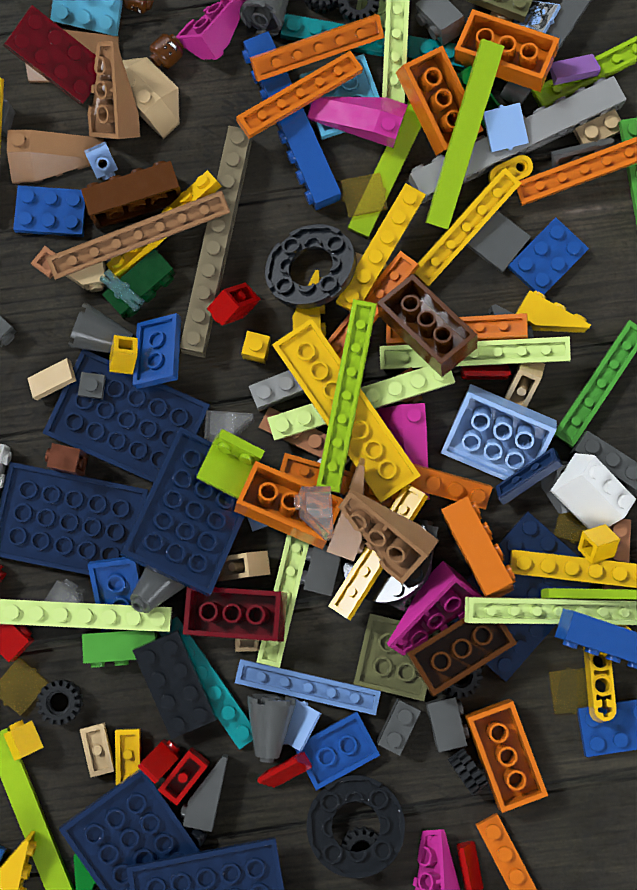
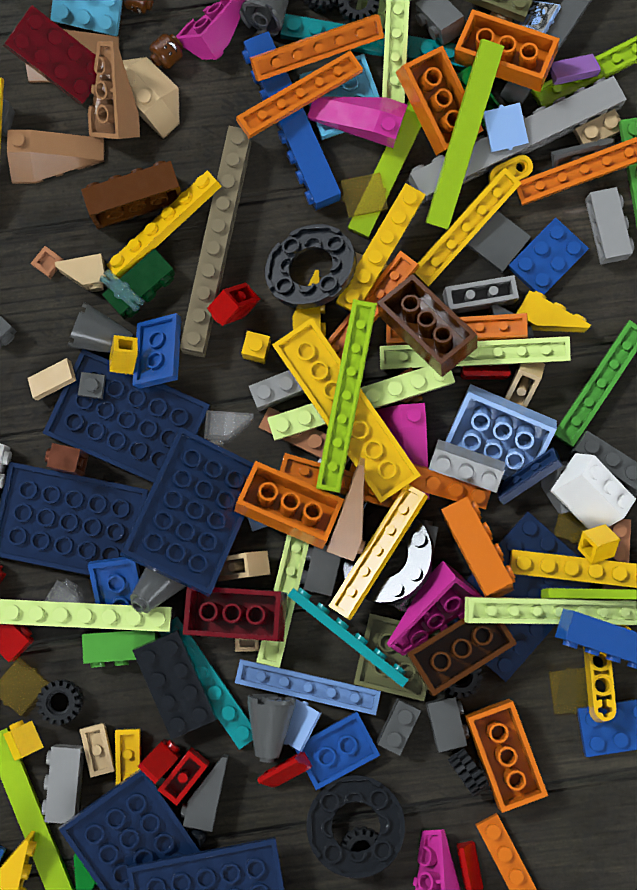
blue plate [13,185,87,237] -> none
medium nougat tile [46,190,231,280] -> none
light blue brick [84,142,118,180] -> none
lime bracket [197,429,265,499] -> none
clear slope [295,486,334,541] -> none
medium nougat wedge [338,489,439,584] -> none
none -> light grey brick [42,744,85,824]
none -> teal plate [287,587,408,687]
none -> light grey brick [429,439,505,493]
none -> light grey brick [442,275,519,314]
none -> light grey brick [585,187,634,265]

